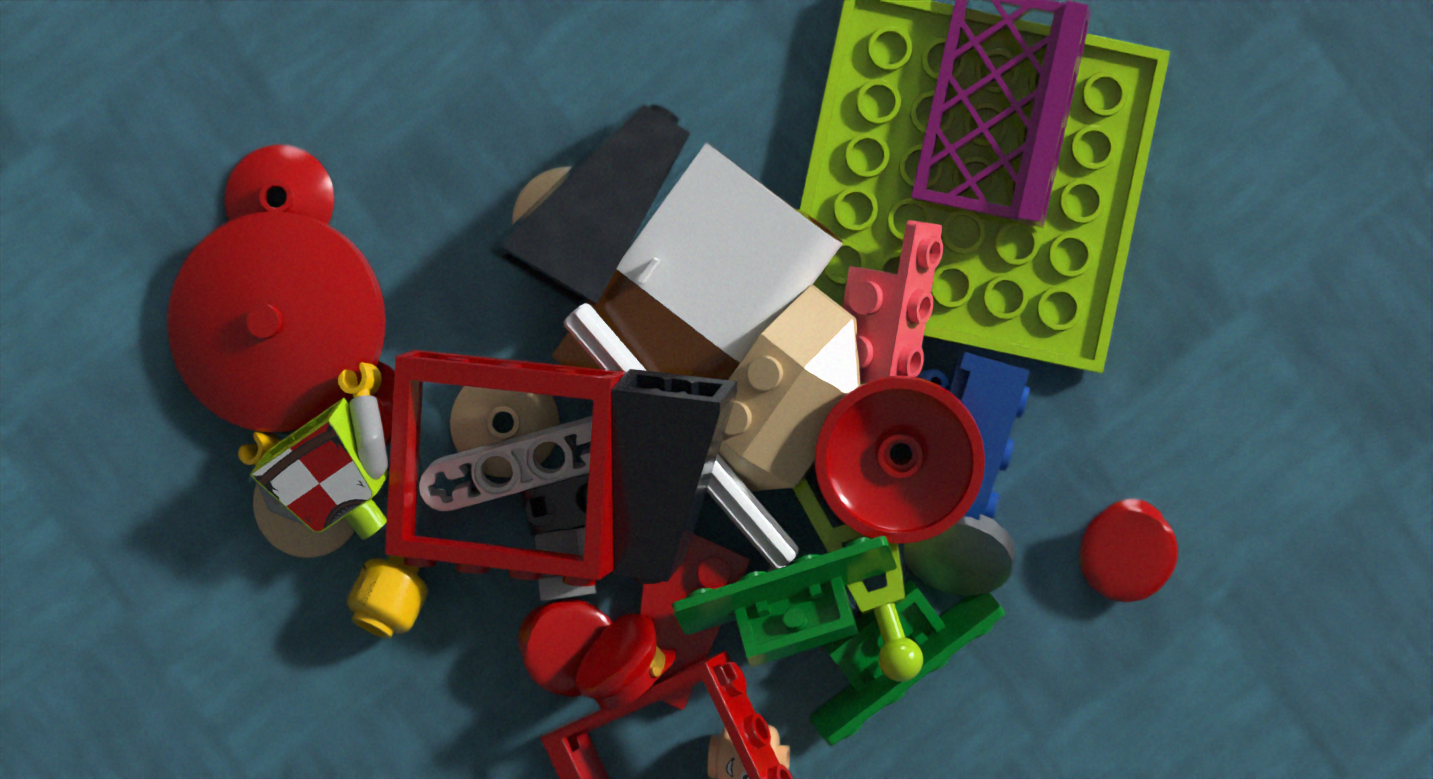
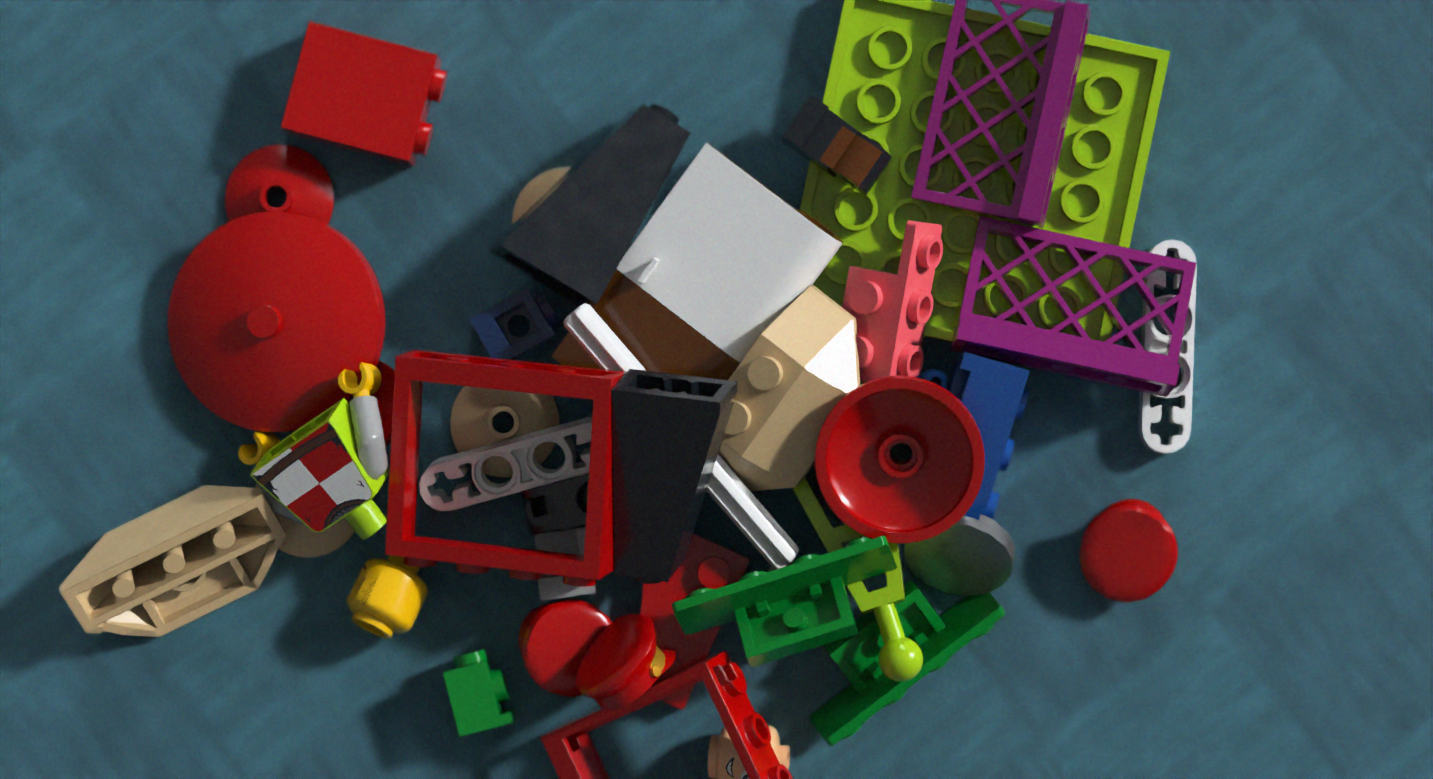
none -> tan wedge [59,485,287,637]
none -> red brick [280,21,448,166]
none -> green brick [443,649,517,737]
none -> dark blue brick [469,287,560,360]
none -> leg [781,94,892,195]
none -> magenta fence [951,216,1197,397]
none -> white beam [1138,239,1197,454]

